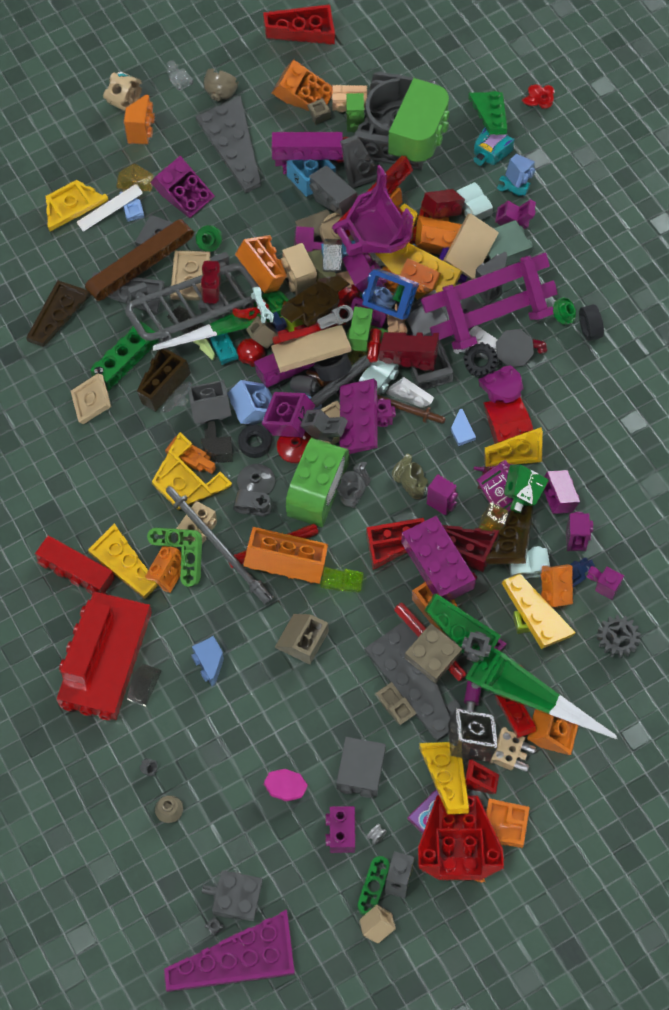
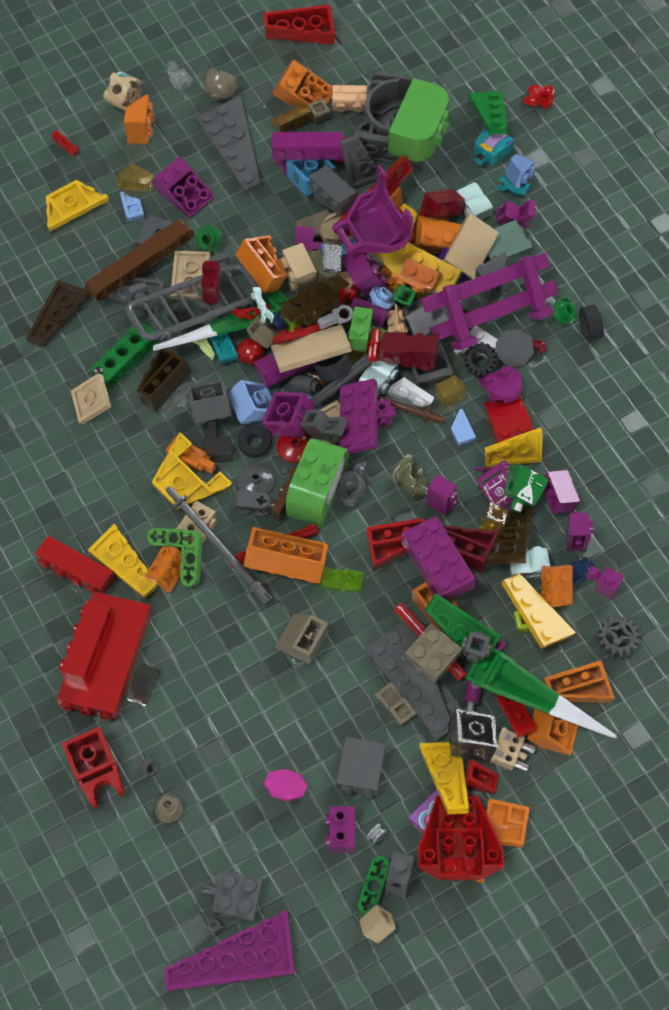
white sticker [77,184,143,231] -> none
medium blue slope [191,636,224,686] -> none
bright green brick [346,93,364,132] -> none
blue window [362,269,419,320] -> none
none -> red axle [51,130,79,156]
none -> red brick [61,727,125,809]
none -> reddish brown plate [271,467,297,522]
none -> pearl gold panel [272,106,311,132]
none -> clear yellow brick [435,375,466,408]
none -> orange wedge [542,660,615,703]

